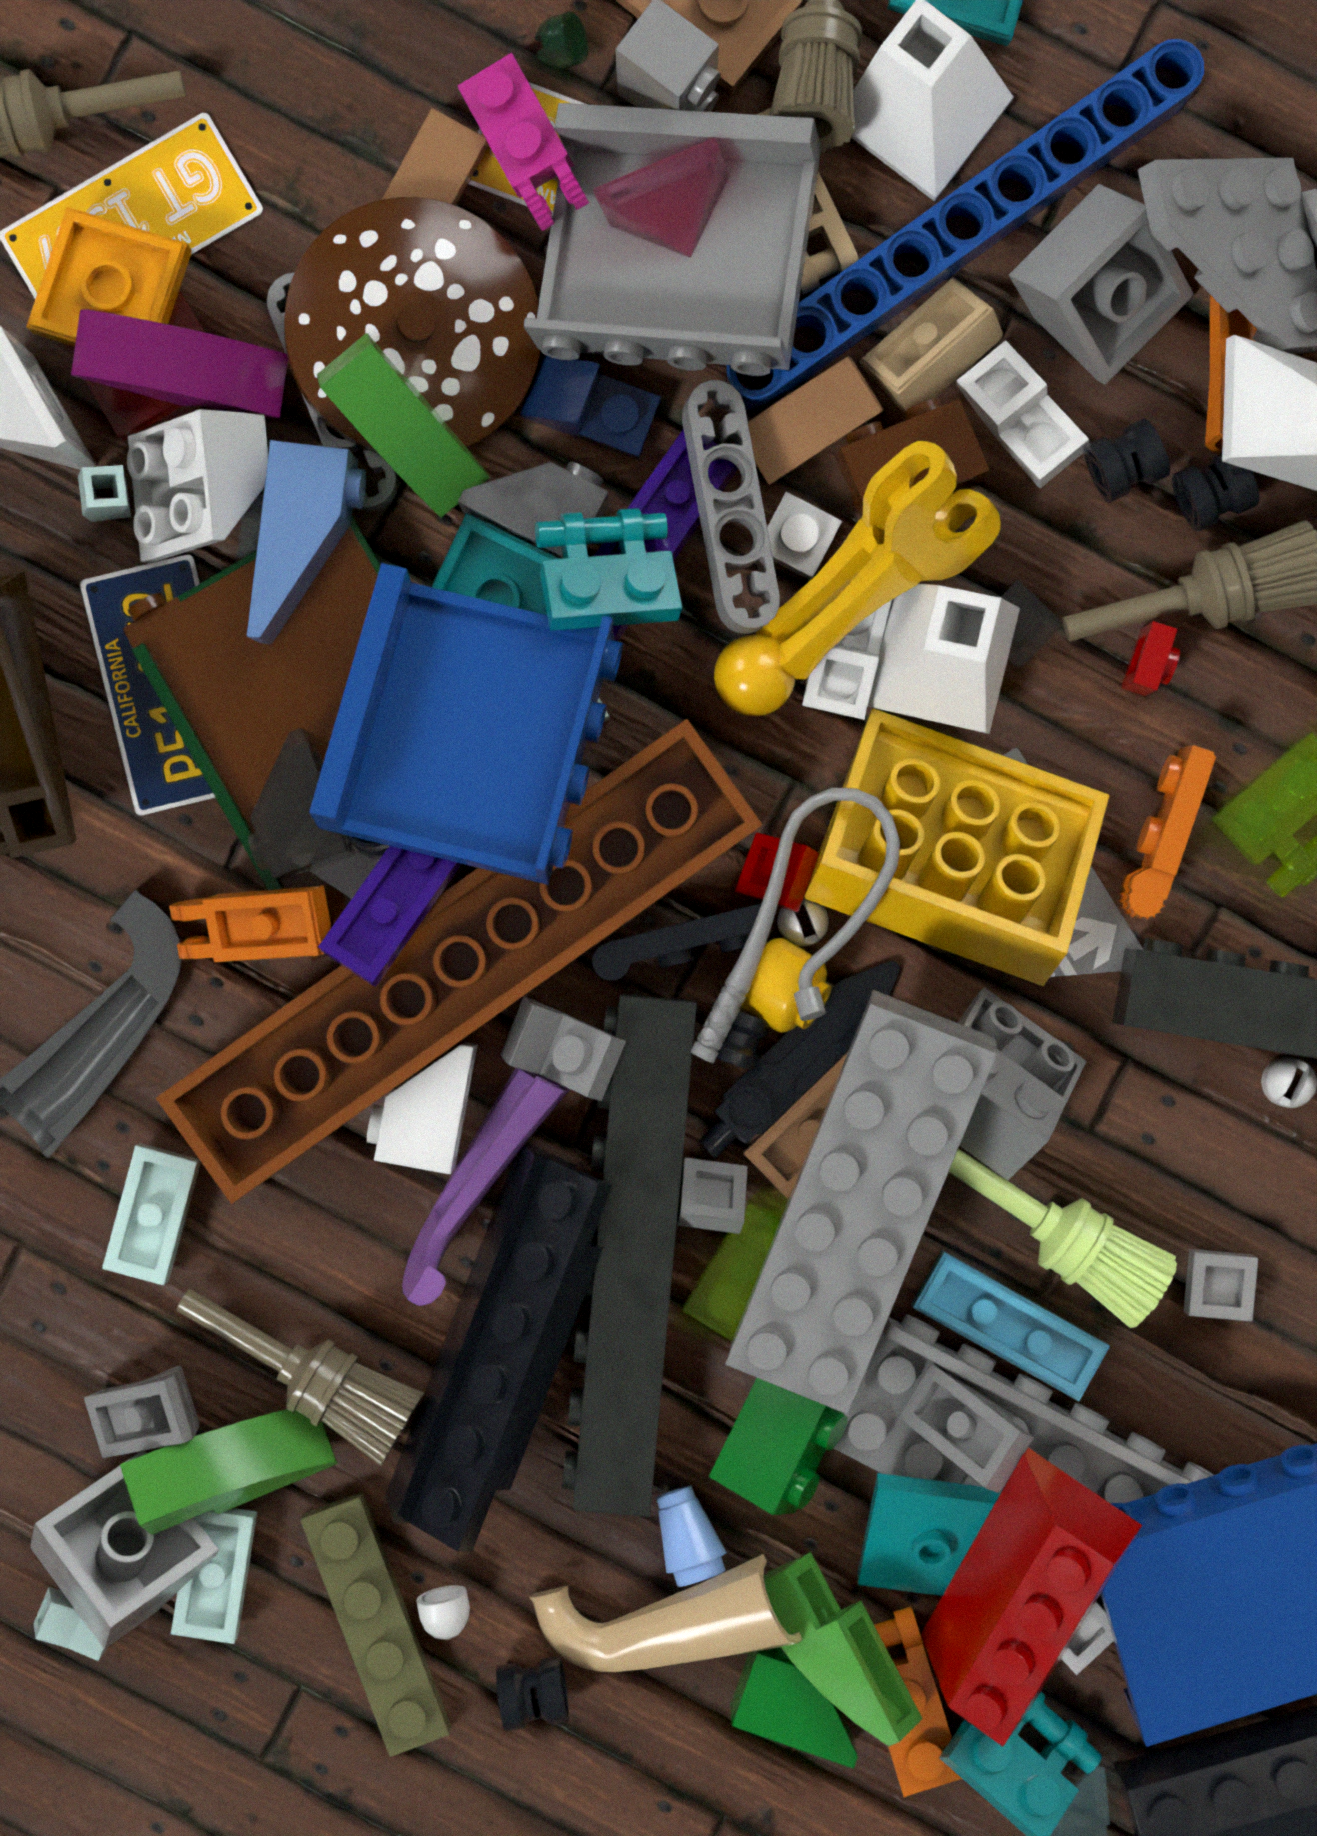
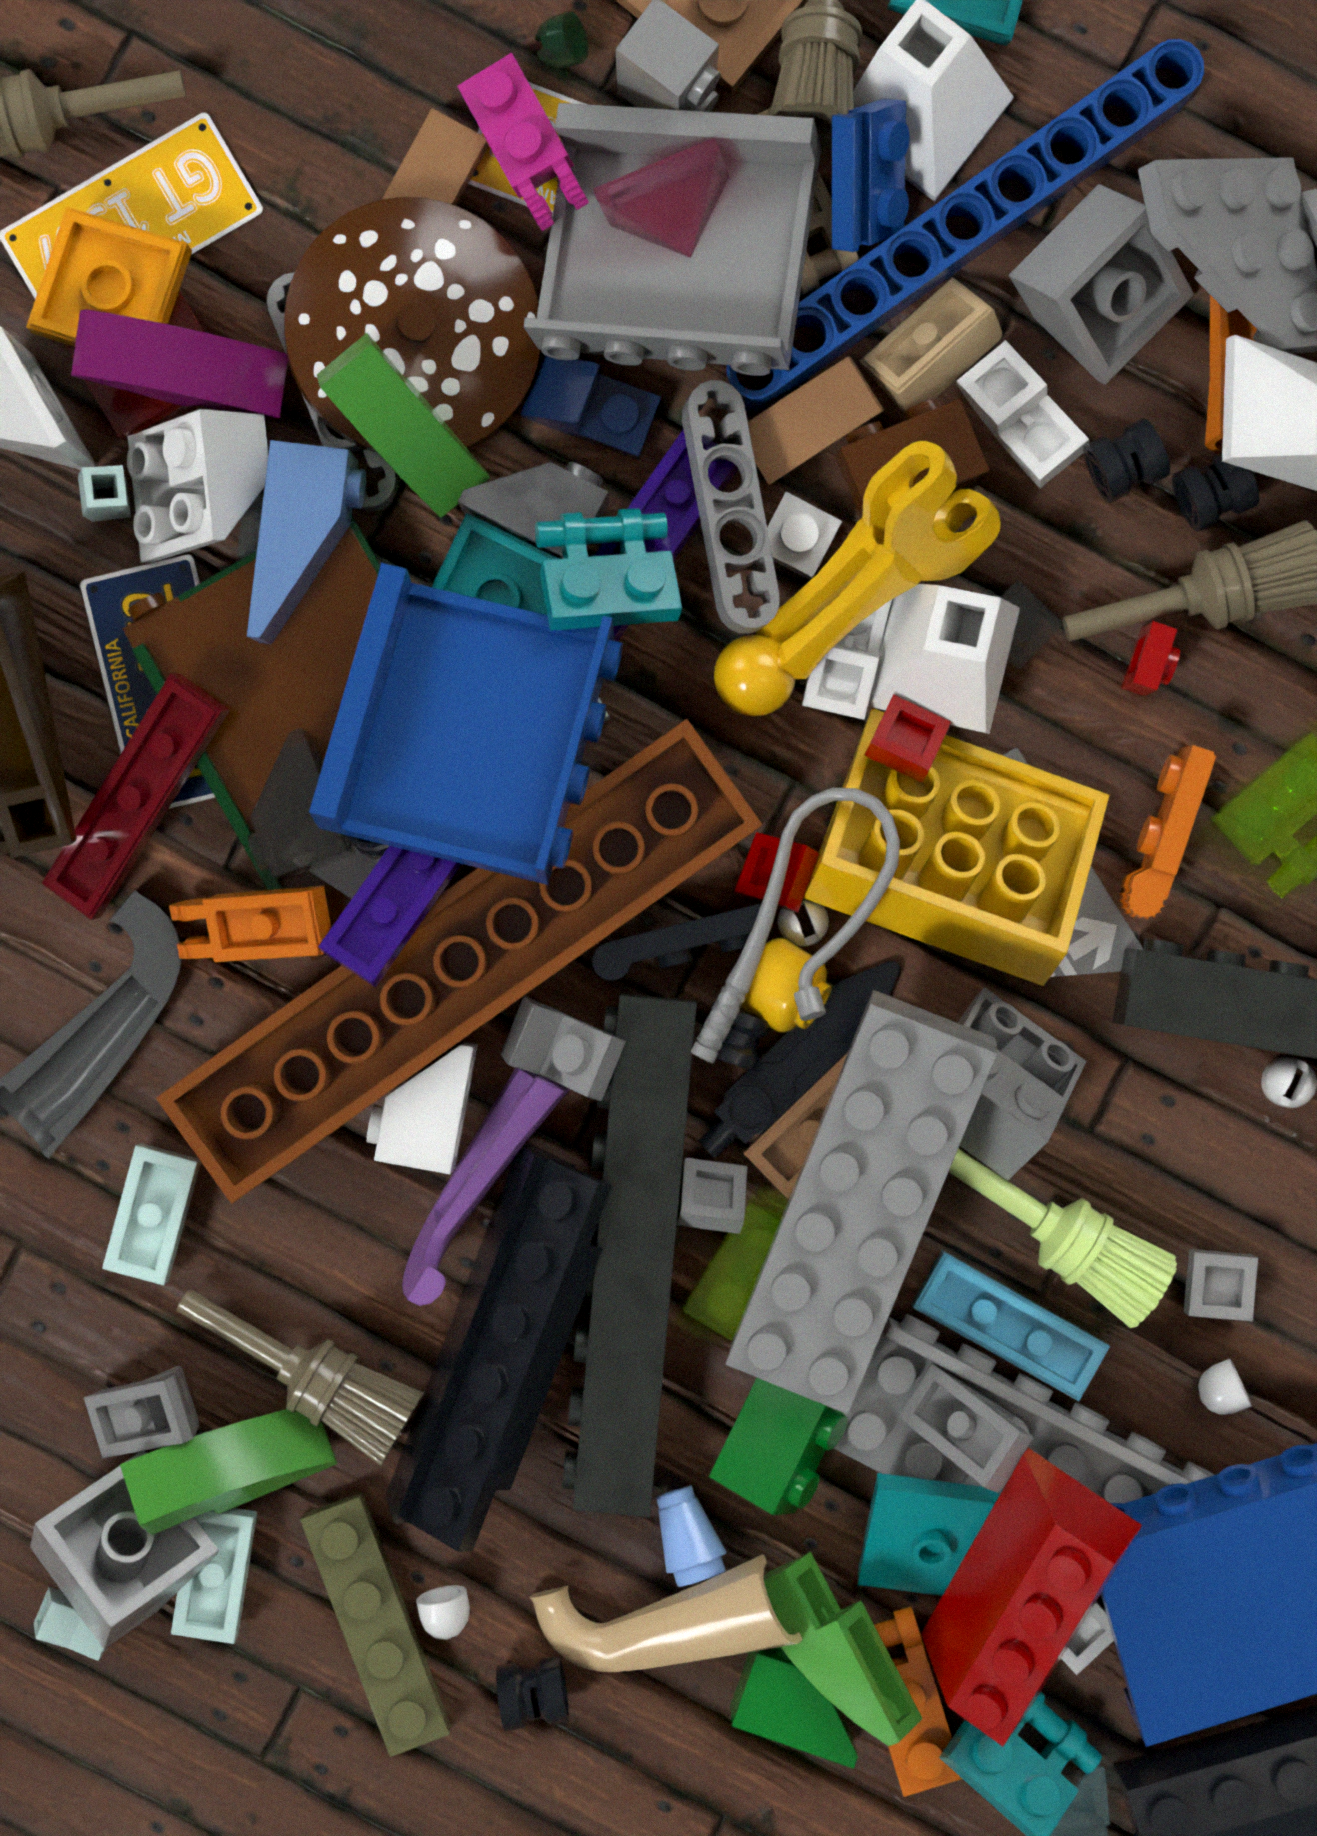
none -> dark red tile [42,673,230,920]
none -> blue plate [832,98,910,252]
none -> red plate [864,694,951,783]
none -> white hinge [1198,1358,1252,1415]

